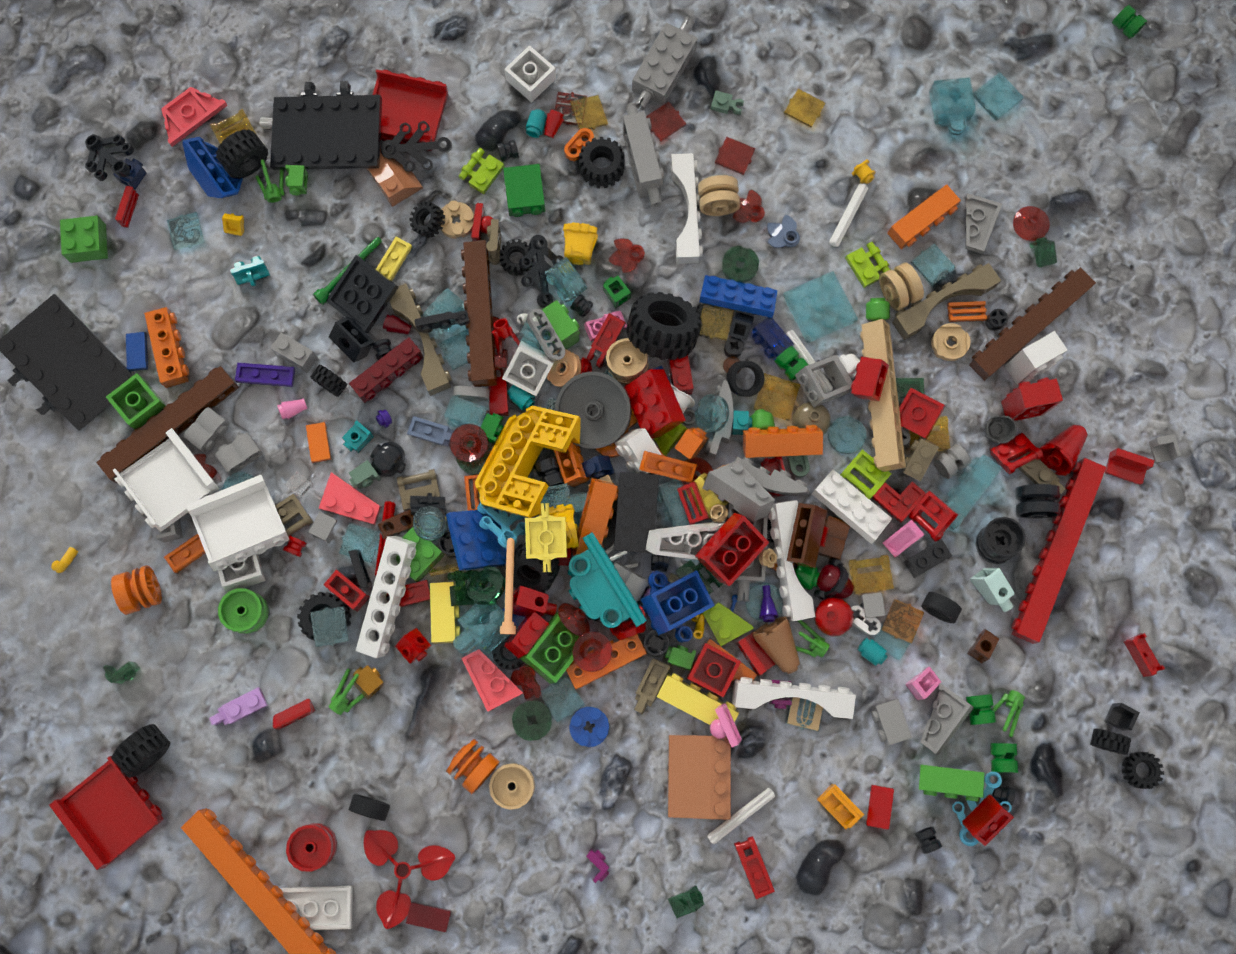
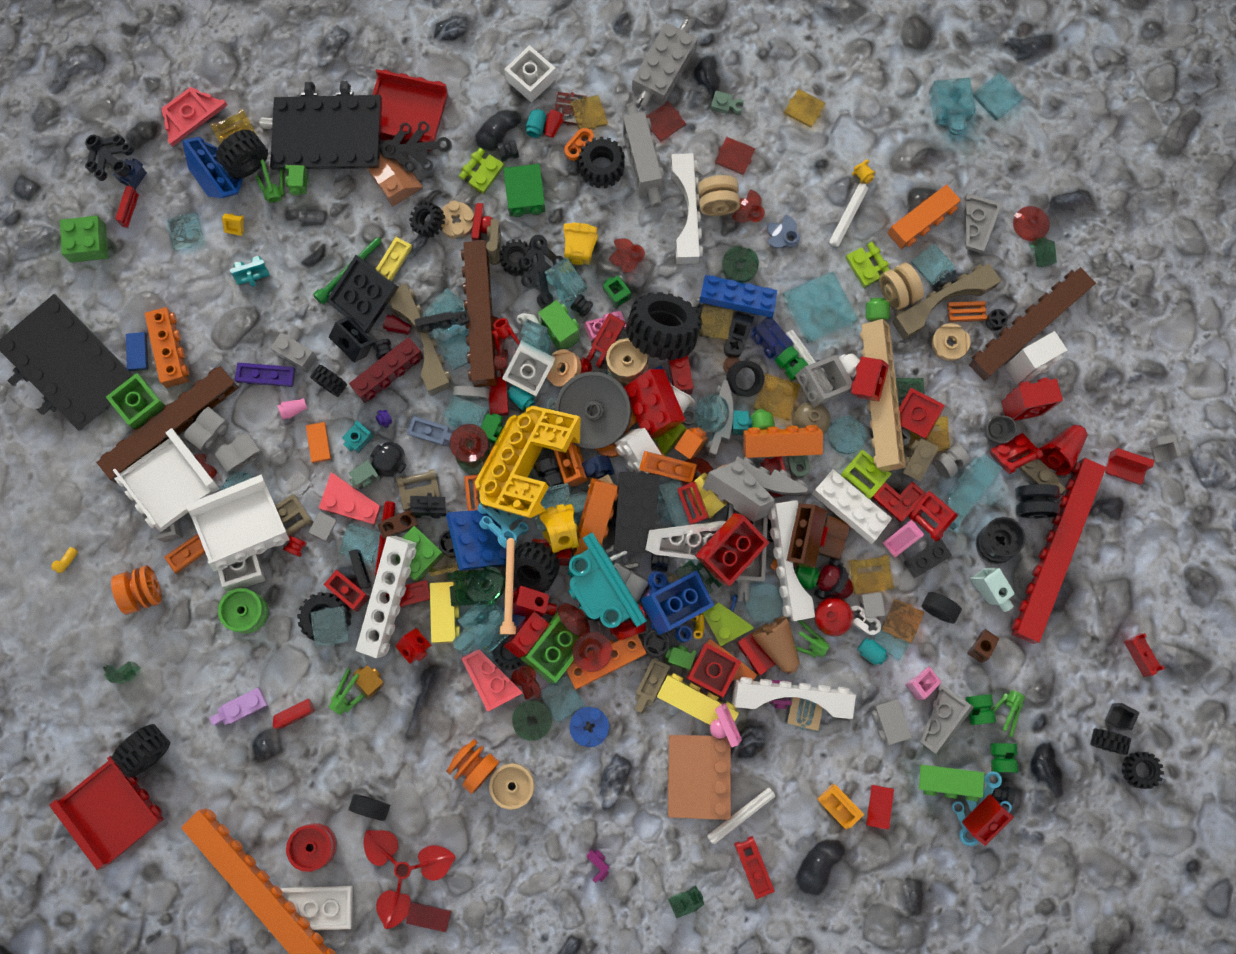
clear light blue piece [413,505,447,541] -> none
light yellow plate [525,503,567,572] -> none
light grey beam [527,309,565,361] -> none
tan plate [710,504,729,523] -> none
tan plate [759,548,777,568] -> none
dark purple cone [759,585,779,623] -> none
black wheel [915,826,942,854] -> none
green wheel [1112,5,1147,39] -> none

